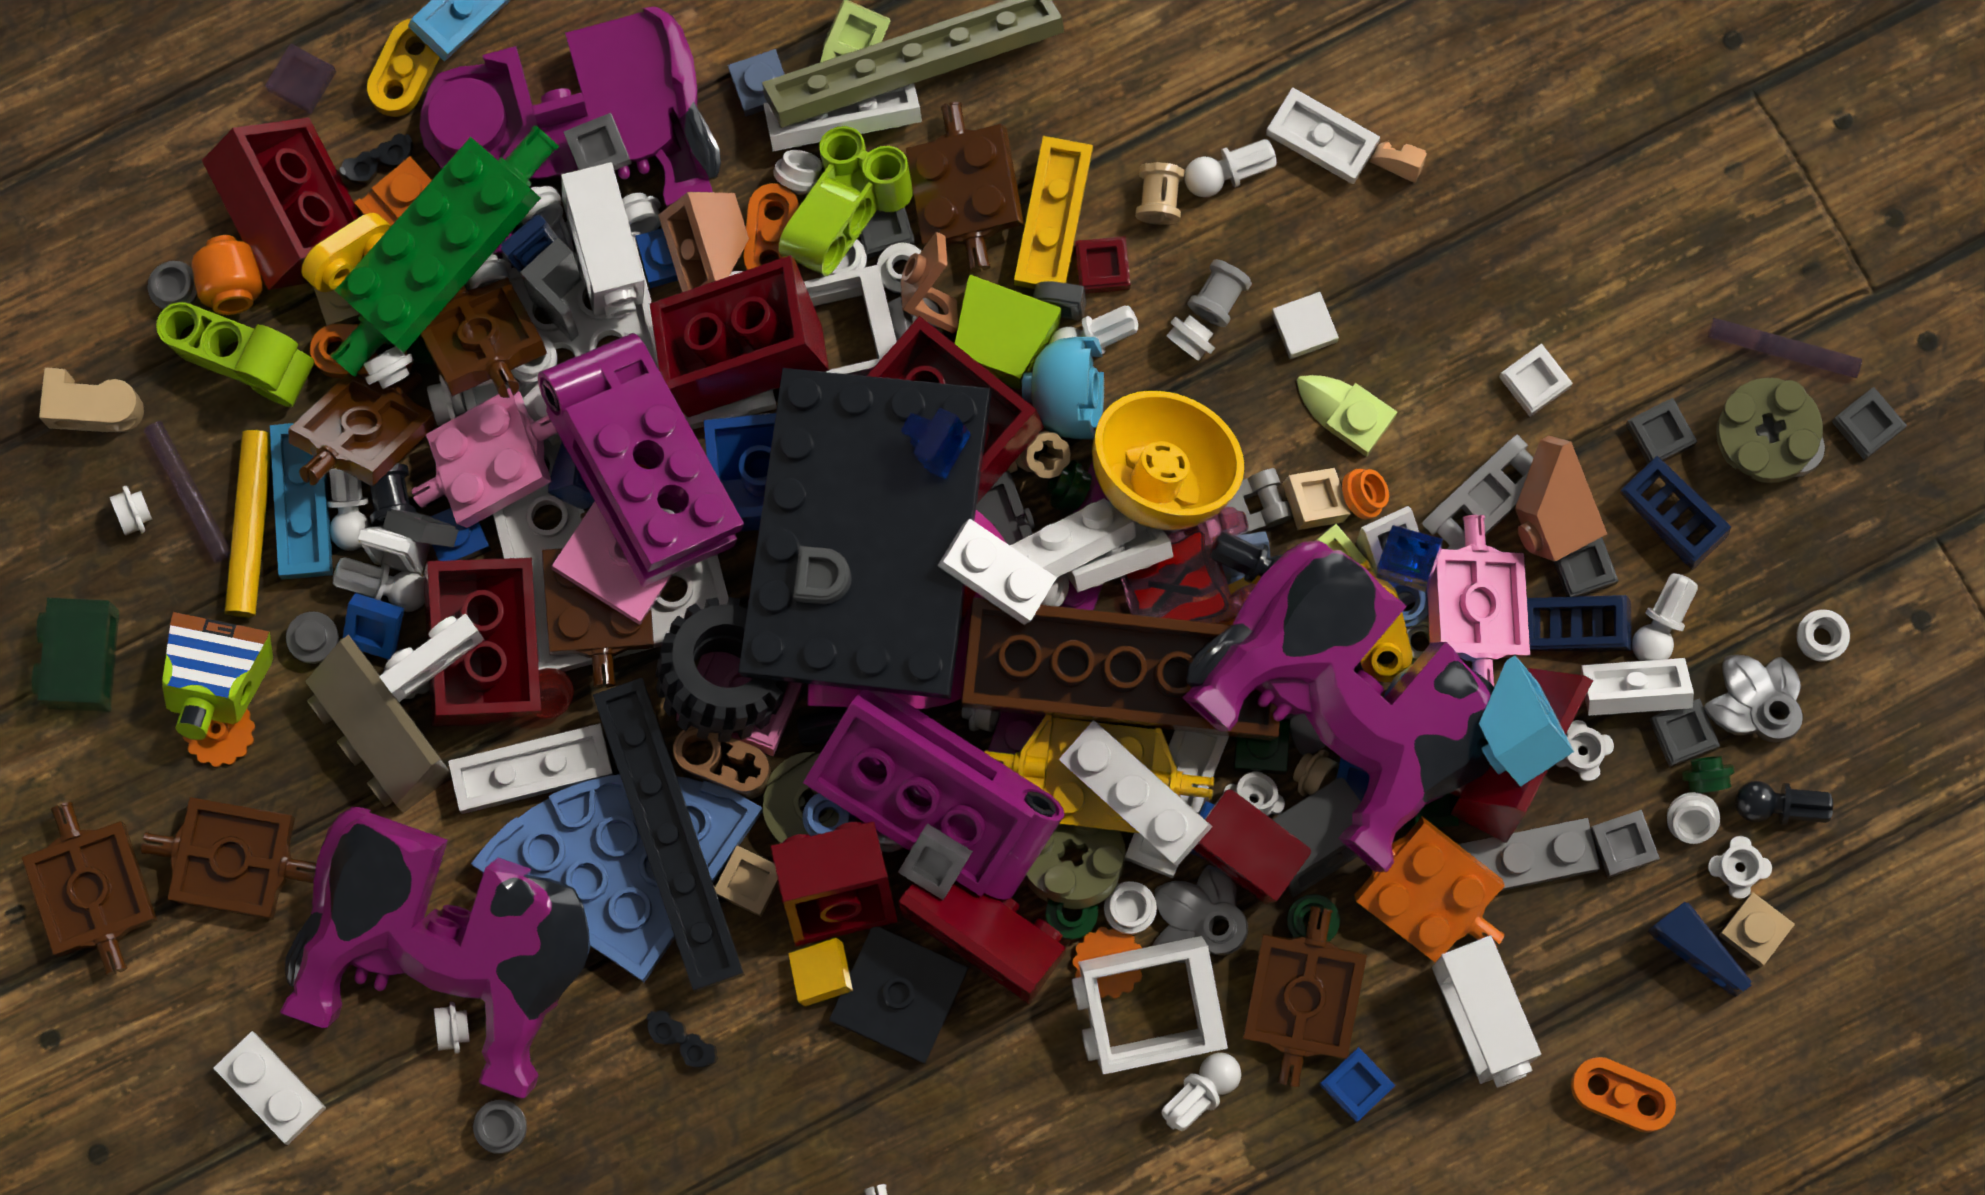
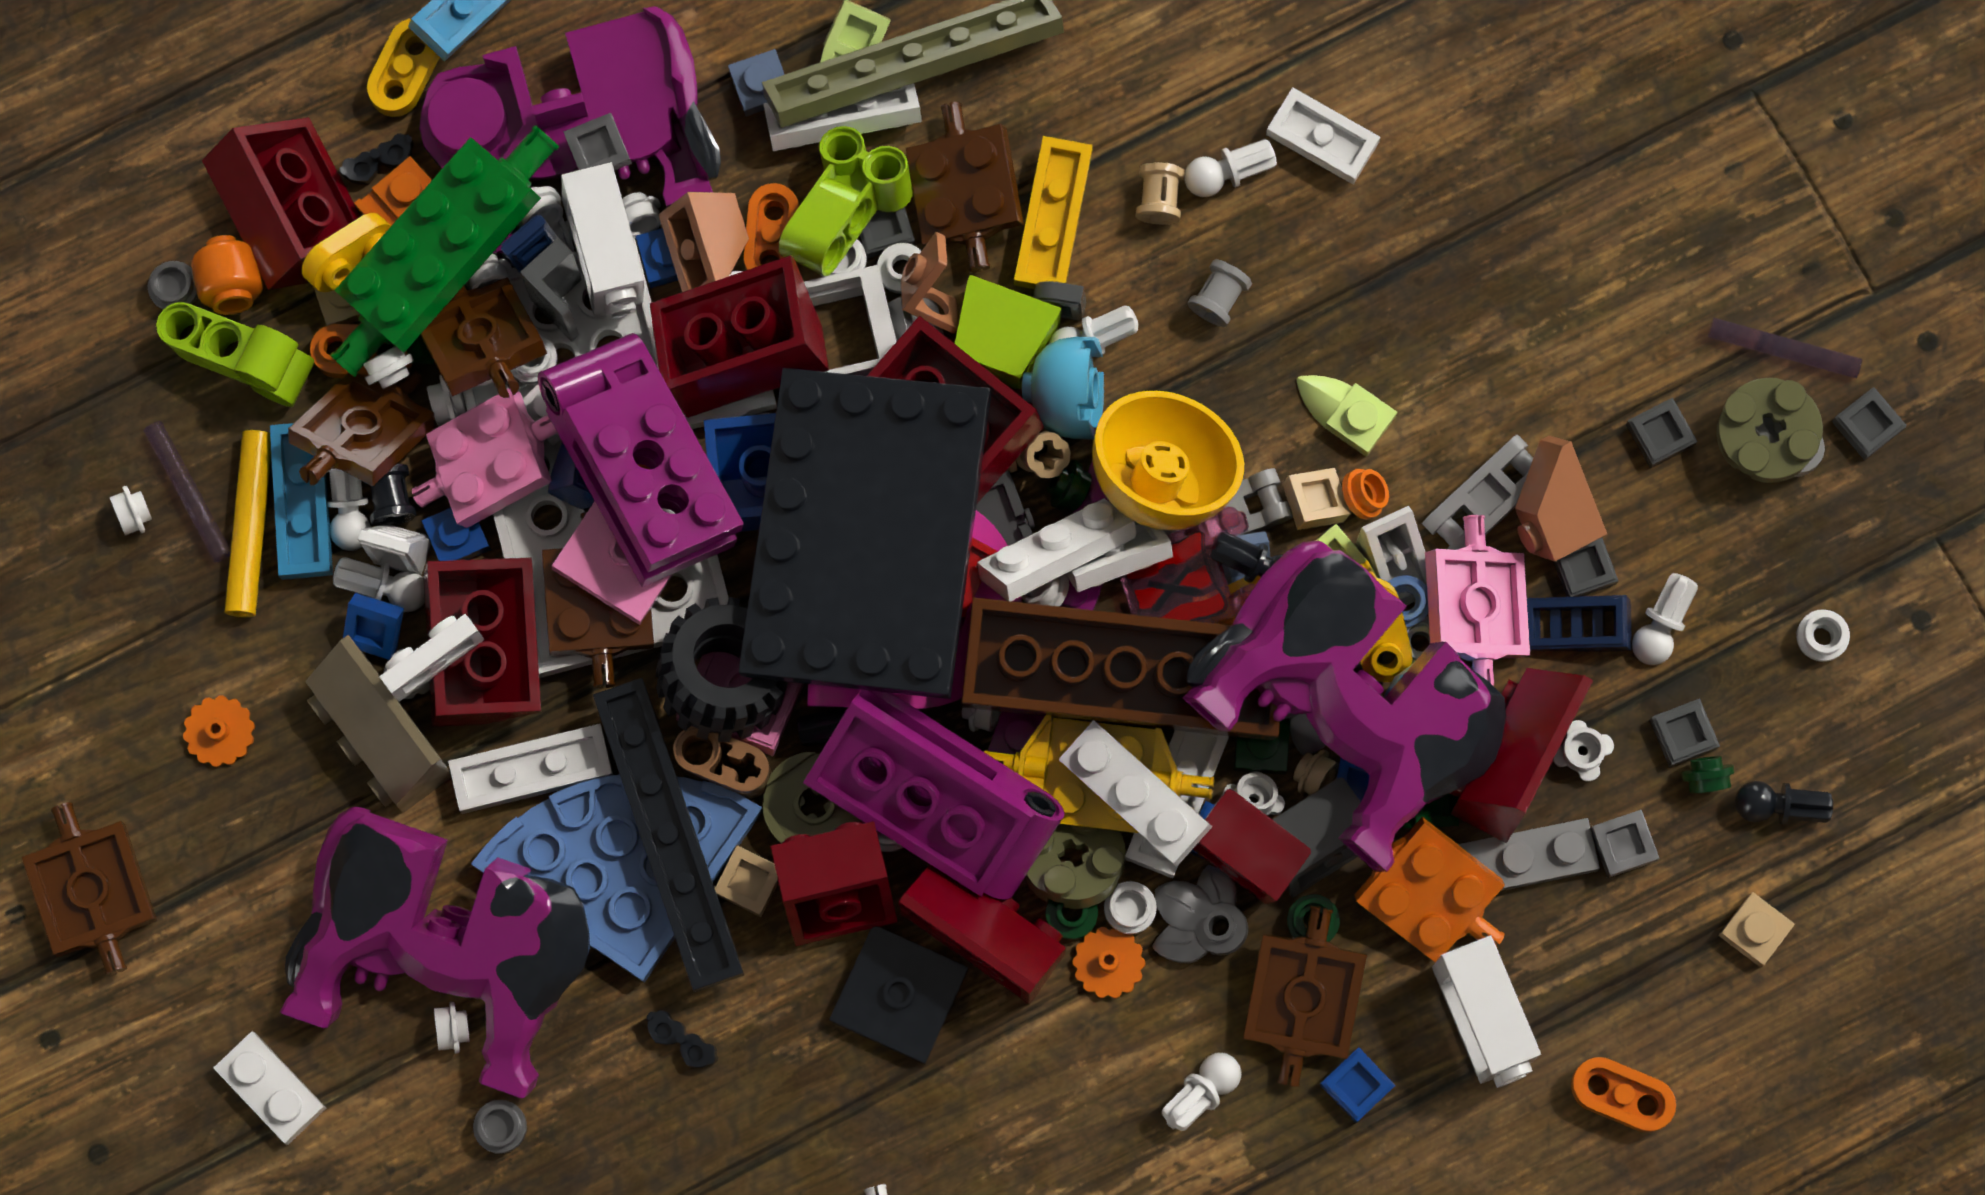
clear green brick [32,598,120,712] -> none
tan leg [39,368,144,432] -> none
reddish brown plate [141,797,316,920] -> none
torso [162,612,273,740] -> none
tile [265,43,336,114] -> none
flat silver plate [286,612,339,664] -> none
dark grey tile [383,509,459,547] -> none
clear red plate [535,668,574,719] -> none
white plate [773,150,823,195] -> none
yellow tile [788,938,853,1006] -> none
dark grey tile [794,546,851,604] -> none
medium blue plate [803,793,855,836] -> none
flat silver plate [898,824,973,900] -> none
clear blue tile [901,408,971,479] -> none
white plate [937,519,1056,625] -> none
white window [1072,936,1228,1074] -> none
dark red tile [1075,236,1131,294] -> none
white plate [1167,315,1215,361] -> none
white tile [1272,292,1339,359] -> none
light nougat tile [1370,142,1427,183] -> none
clear blue tile [1376,525,1443,592] -> none
medium azure slope [1479,655,1574,786] -> none
white tile [1499,344,1573,417] -> none
white plate [1581,658,1694,716] -> none
dark blue slope [1620,456,1731,570] -> none
dark blue slope [1648,902,1752,997] -> none
white plate [1667,792,1720,844] -> none
flat silver plate [1704,655,1803,742] -> none
white plate [1708,836,1772,899] -> none

